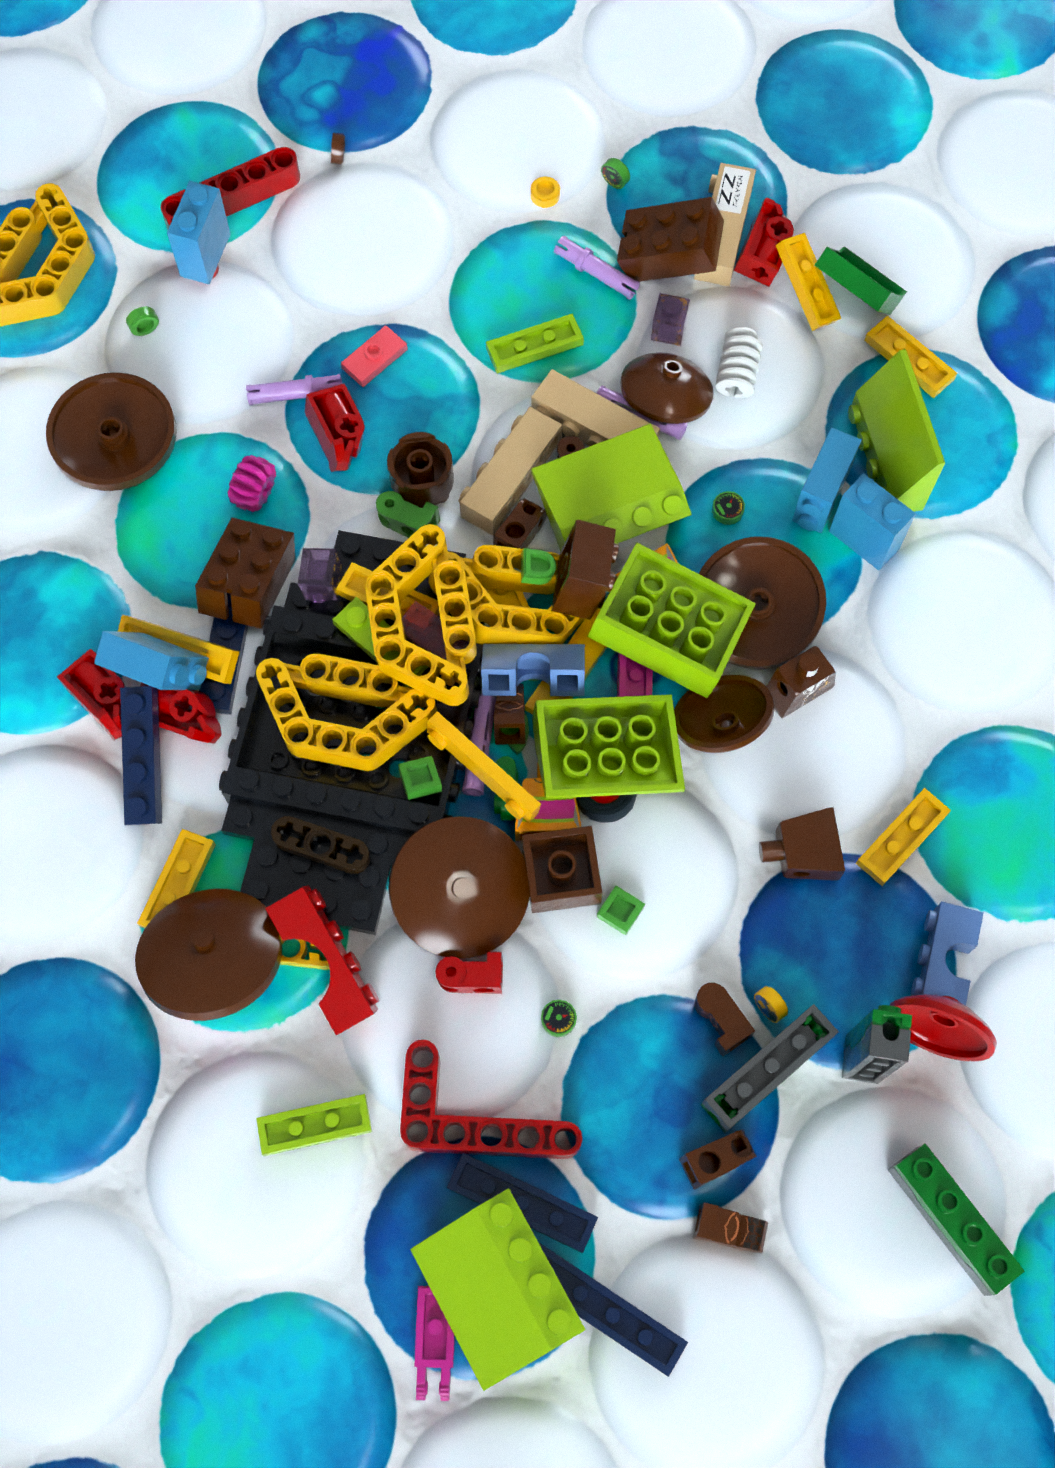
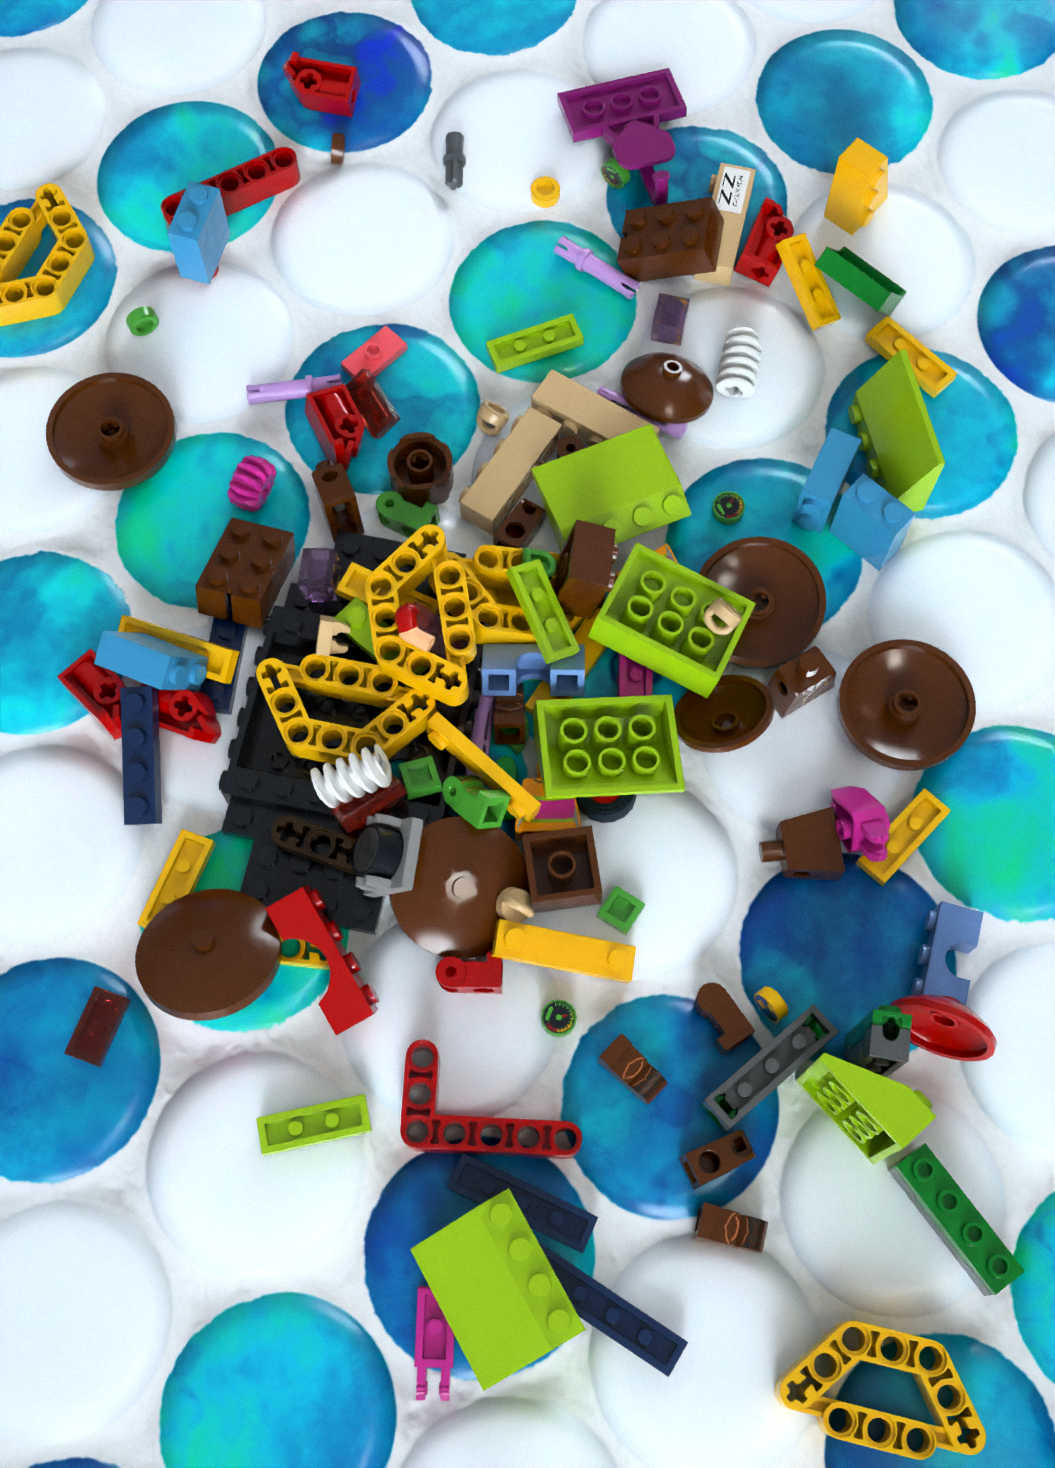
none -> clear red plate [64,986,131,1068]
none -> red piece [282,52,361,117]
none -> white piece [310,743,392,808]
none -> reddish brown torso [311,460,365,543]
none -> tan tile [315,615,351,656]
none -> clear red plate [330,774,407,833]
none -> clear red plate [346,368,401,439]
none -> piece [351,814,424,898]
none -> arm [394,603,435,652]
none -> bright green leg [442,775,511,829]
none -> dark grey axle [443,132,466,190]
none -> tan tile [476,401,510,436]
none -> yellow plate [491,919,636,984]
none -> tan tile [496,887,534,923]
none -> lime plate [506,559,580,664]
none -> magenta plate [557,68,687,206]
none -> reddish brown leg [597,1033,668,1105]
none -> tan tile [703,597,743,635]
none -> yellow piece [774,1321,986,1460]
none -> lime slope [796,1053,937,1164]
none -> yellow wedge [824,137,888,235]
none -> dark pink hinge [830,786,890,862]
none -> reddish brown dish [837,639,976,771]

